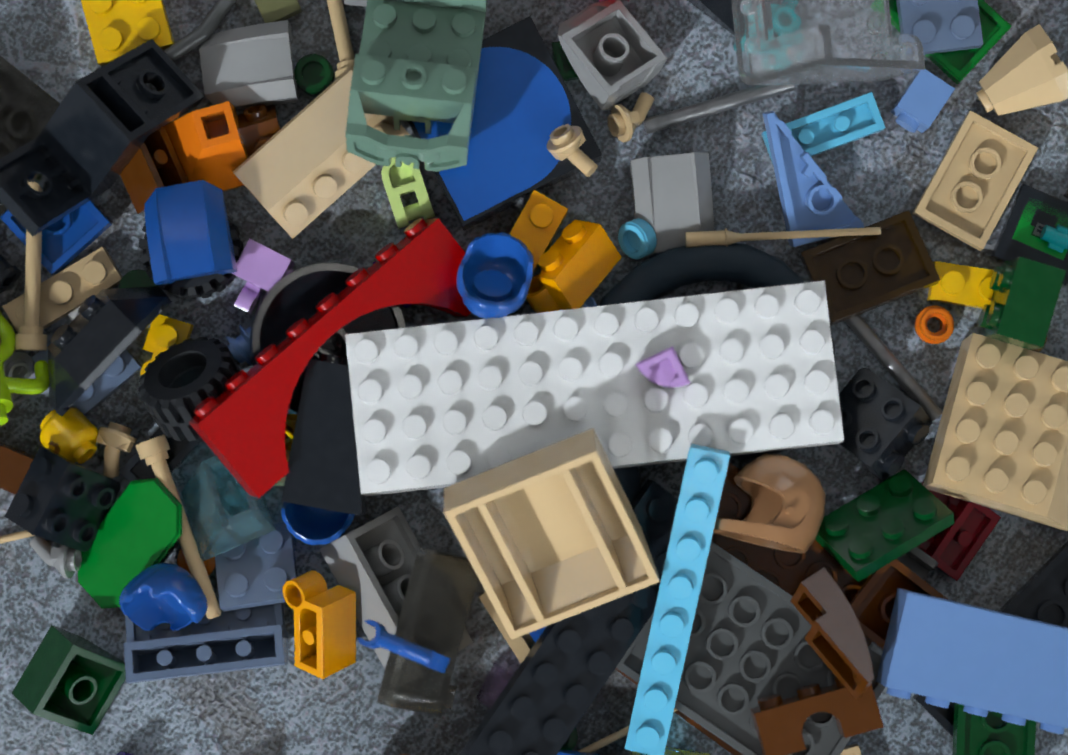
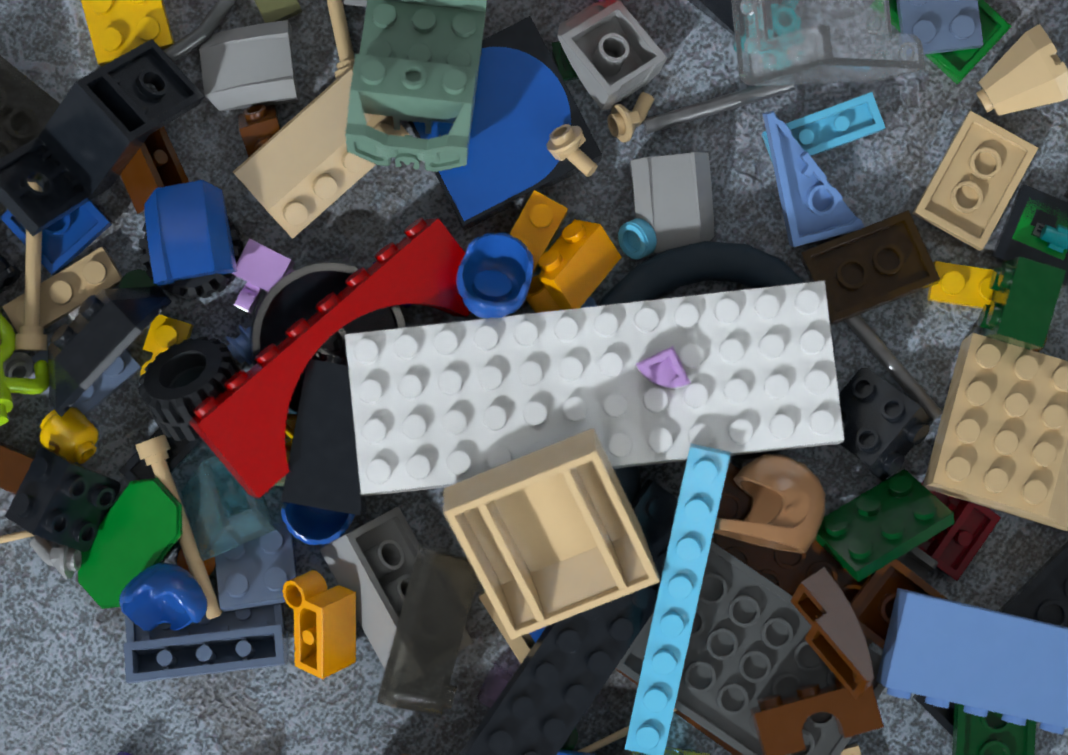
dark green slope [12,625,126,735] -> none
tan plate [96,422,137,478] -> none
orange slope [164,101,248,192] -> none
dark green tile [294,54,334,95] -> none
blue arm [357,620,450,674] -> none
yellowish green plate [381,157,435,229] -> none
tan piece [685,227,881,248] -> none
medium blue brick [890,67,955,133] -> none
orange plate [914,305,954,344] -> none

